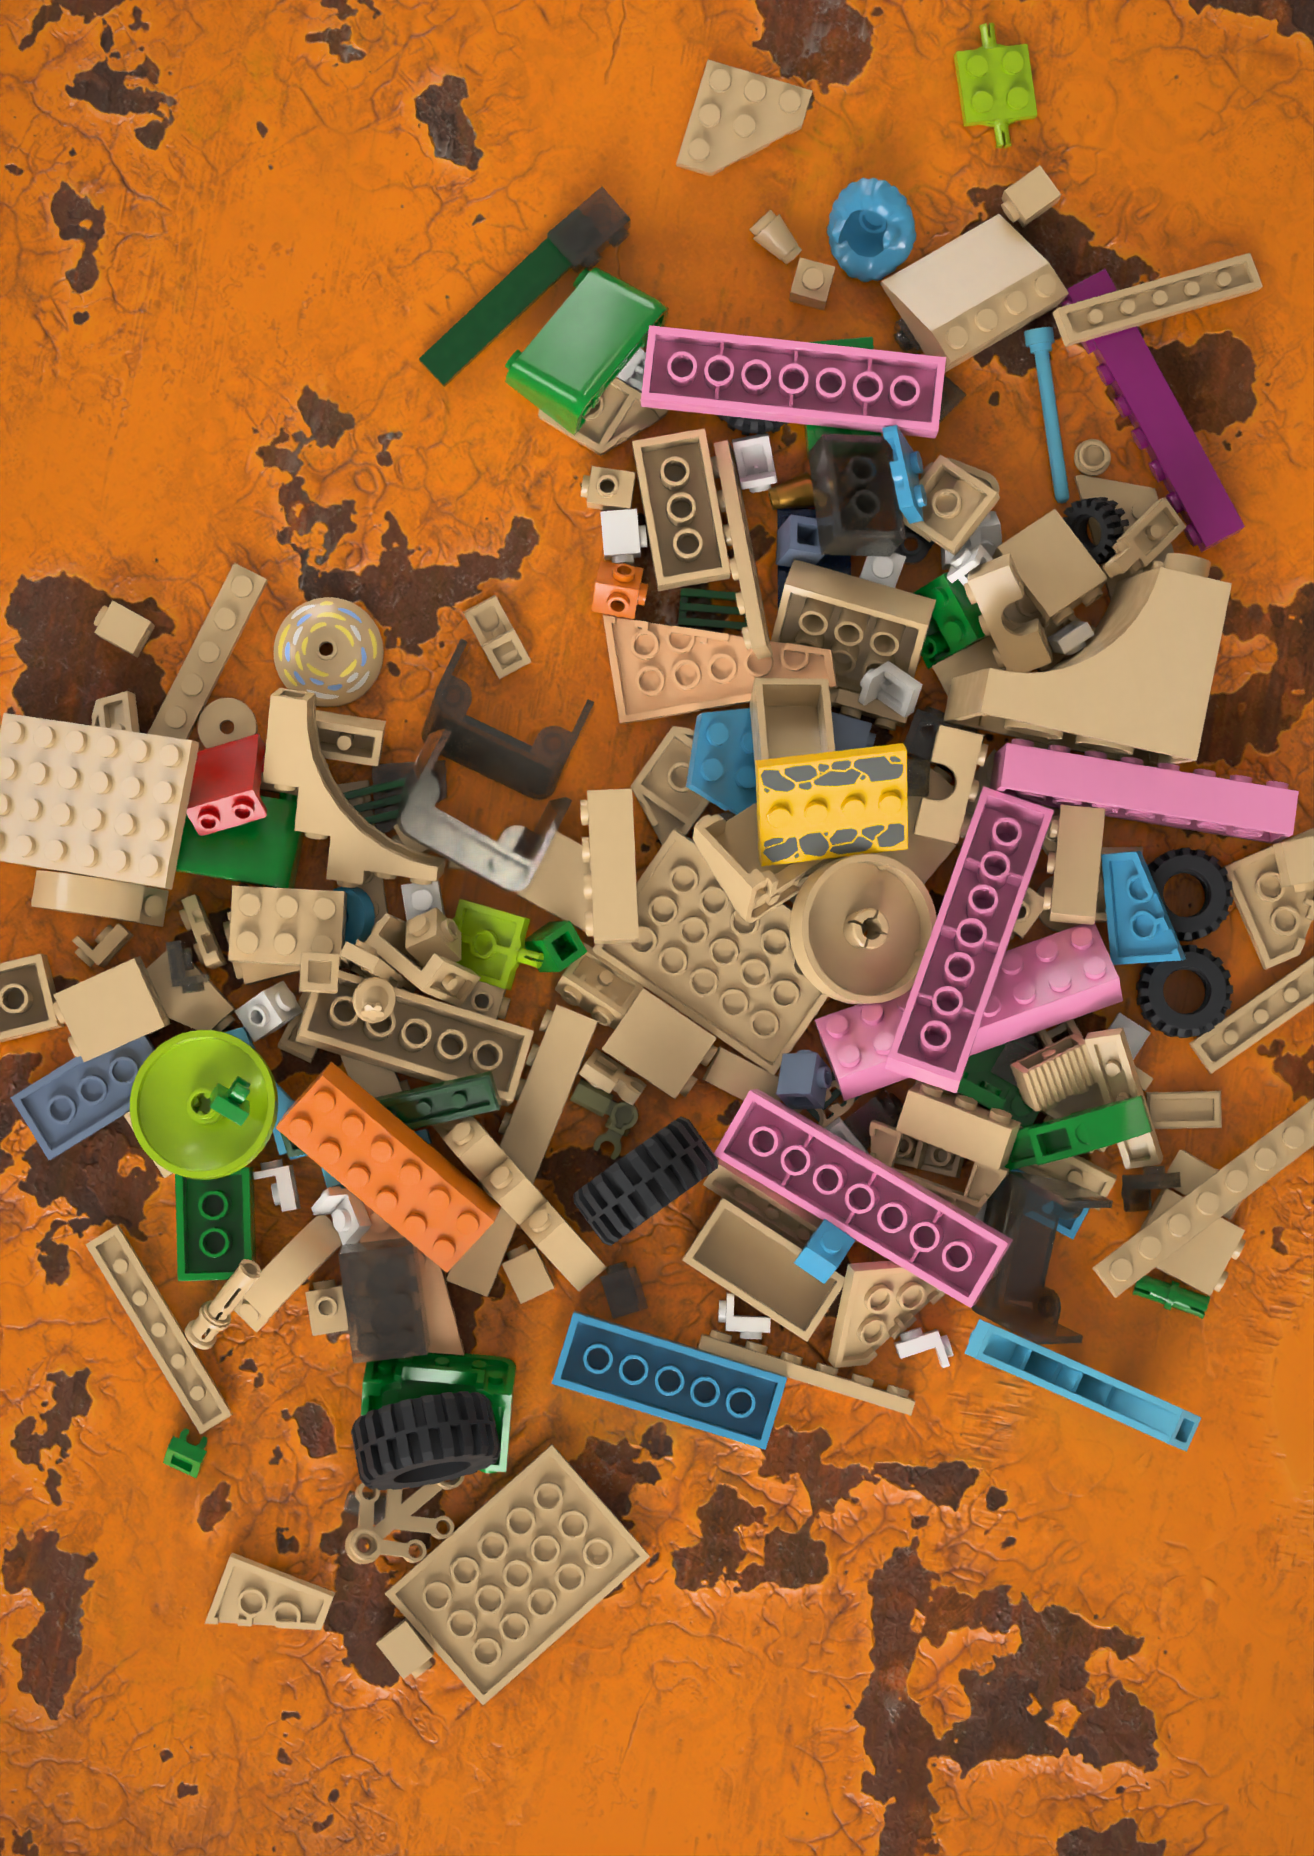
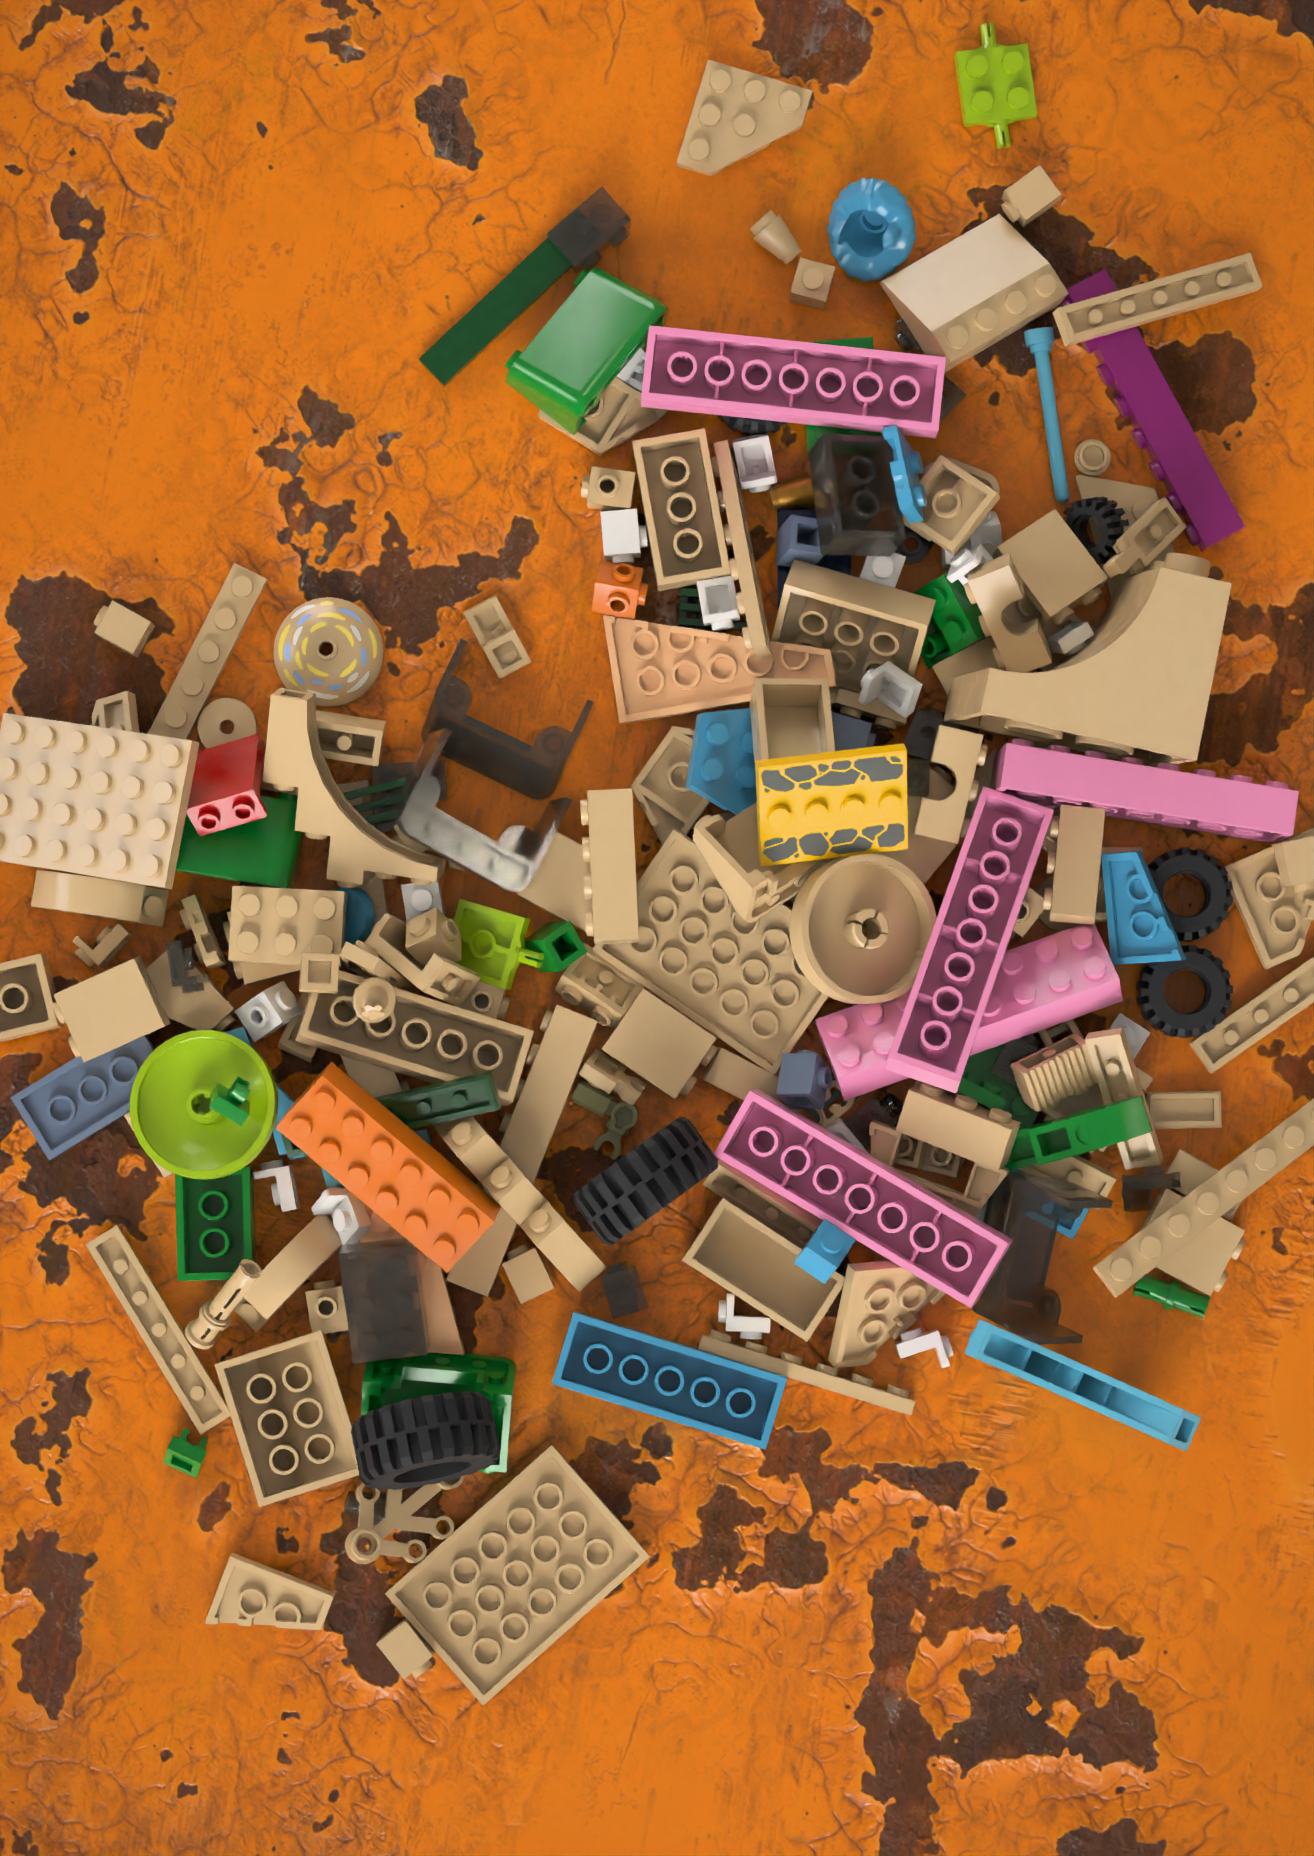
none -> tan slope [214,1330,359,1507]
none -> white bracket [696,575,740,631]

